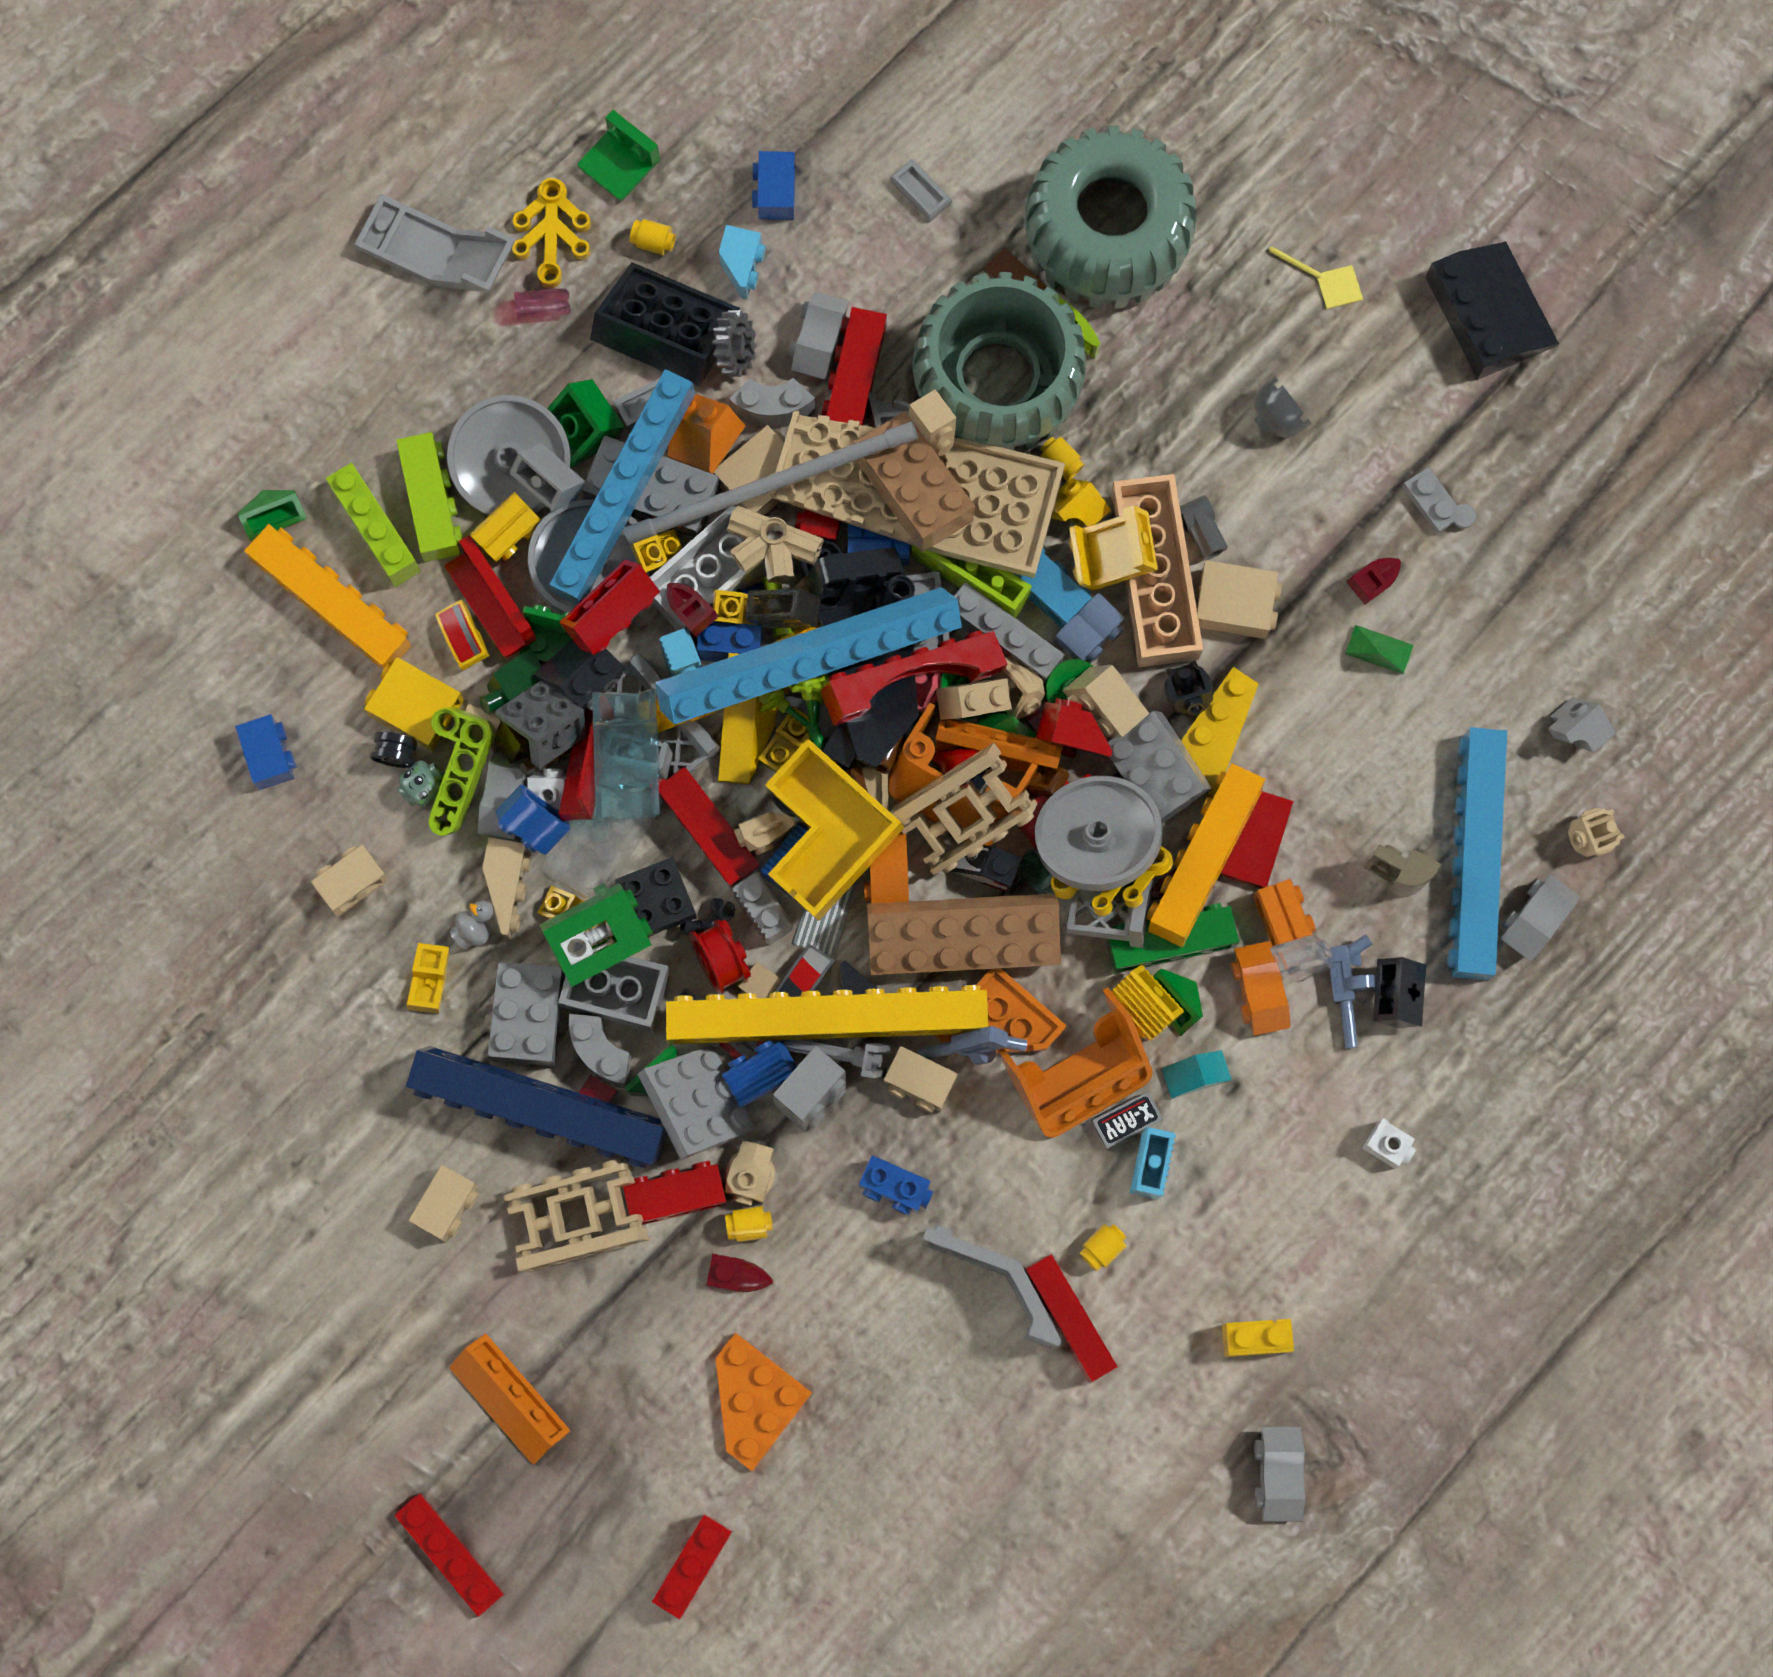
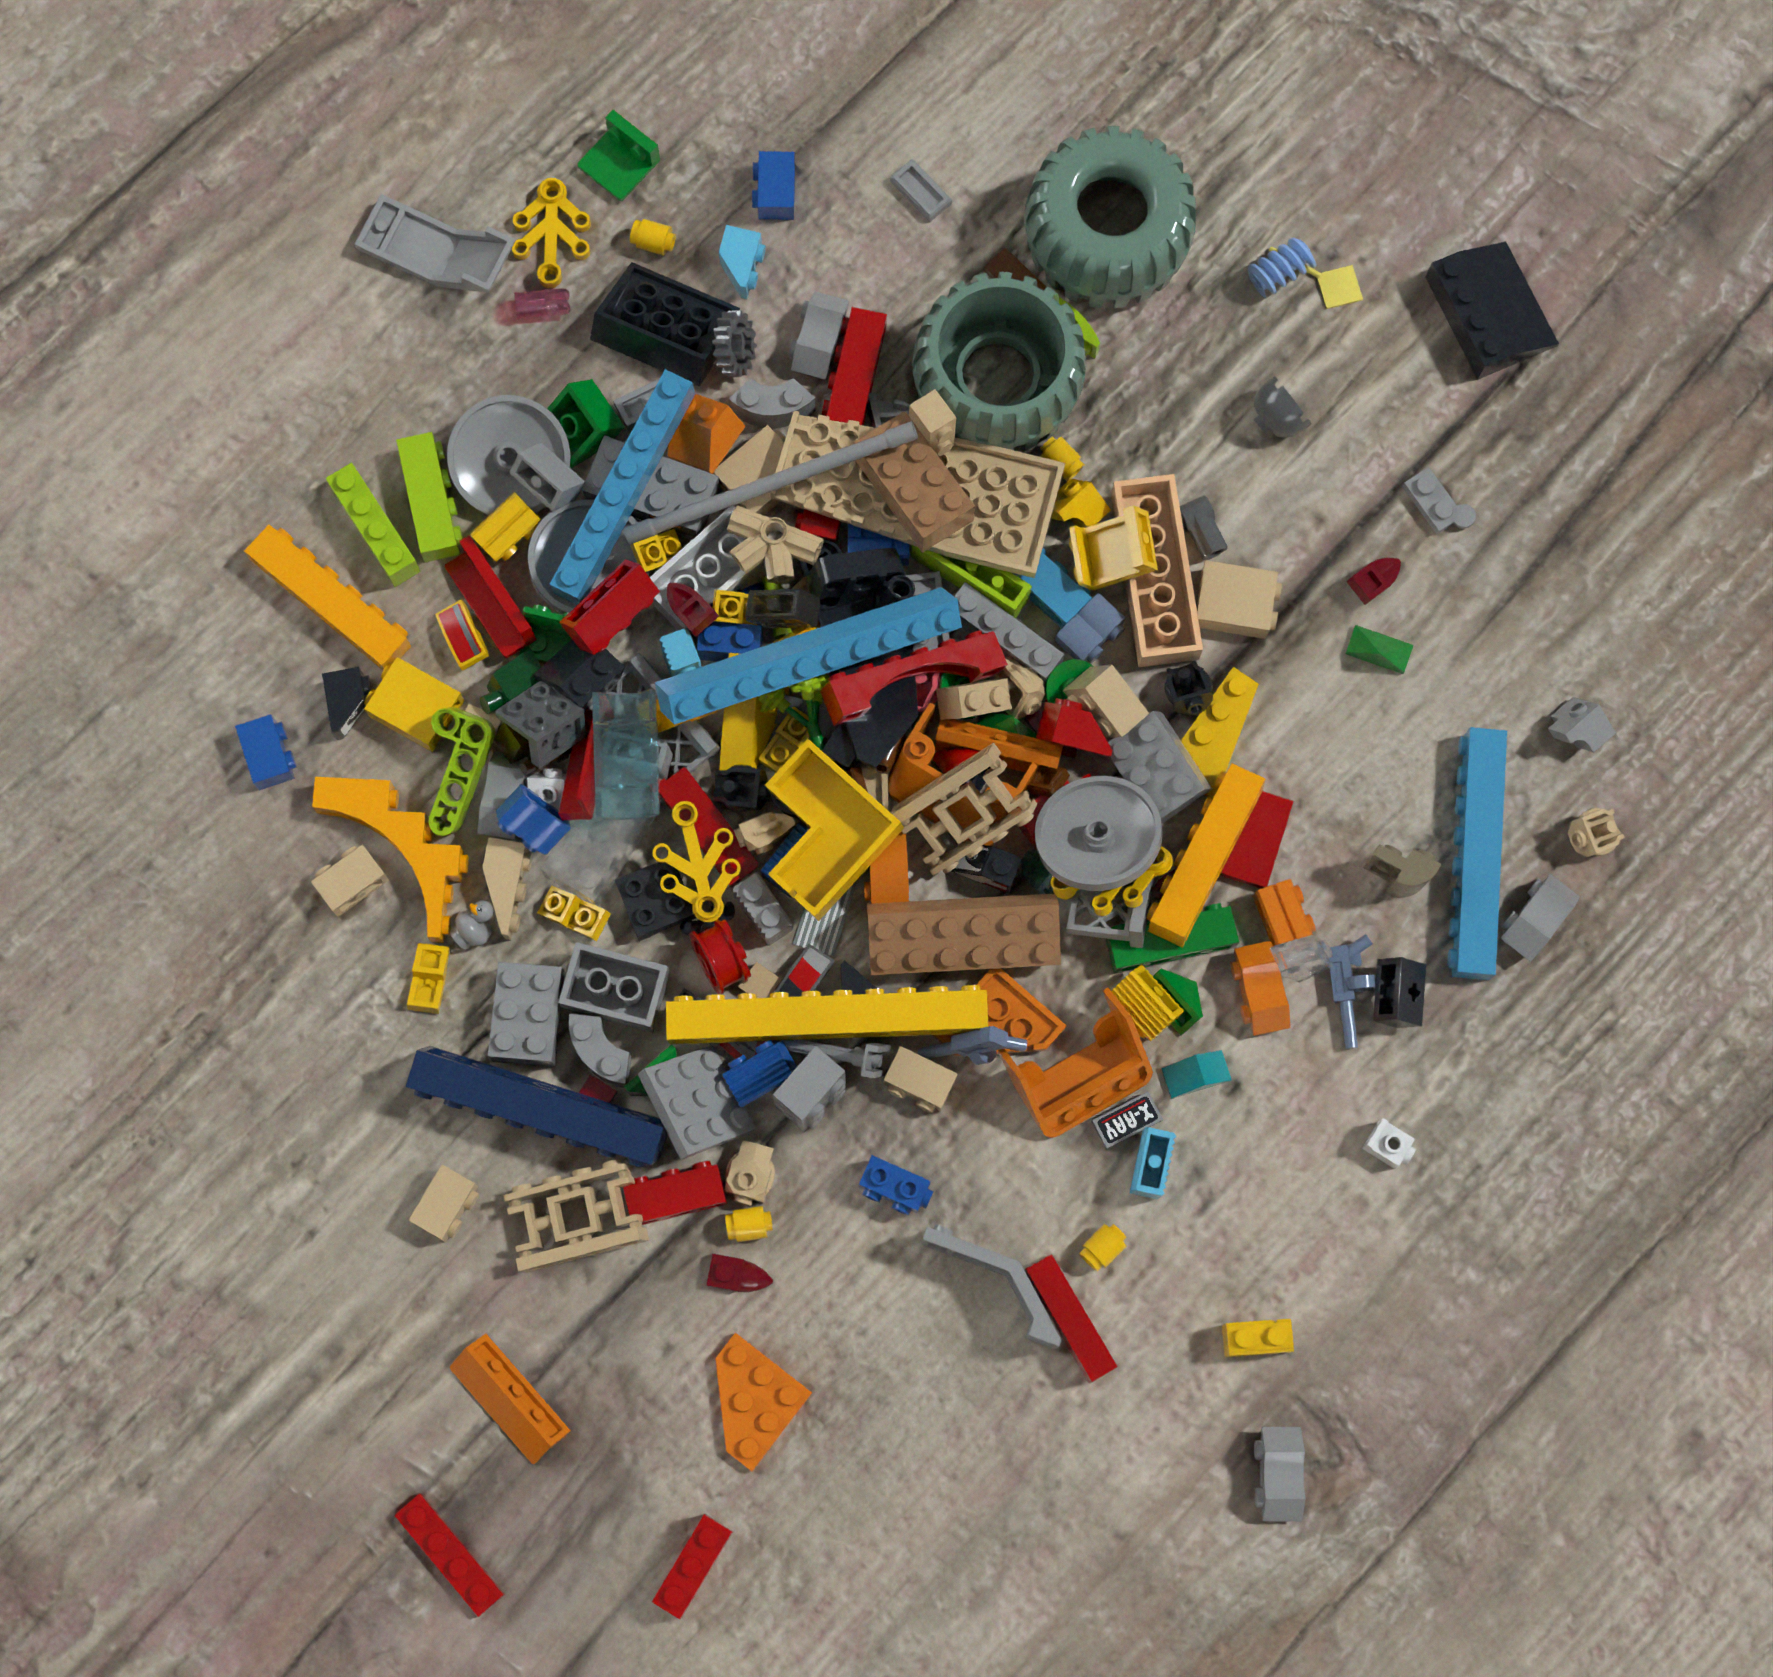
green slope [237,490,307,541] -> none
black wheel [370,732,418,768] -> none
sand green head [397,760,444,807] -> none
green brick [539,883,653,987] -> none
none -> light orange arch [312,777,469,943]
none -> black slope [322,667,372,740]
none -> yellow plant [652,801,741,922]
none -> black hand [712,764,771,812]
none -> light blue piece [1248,237,1317,298]

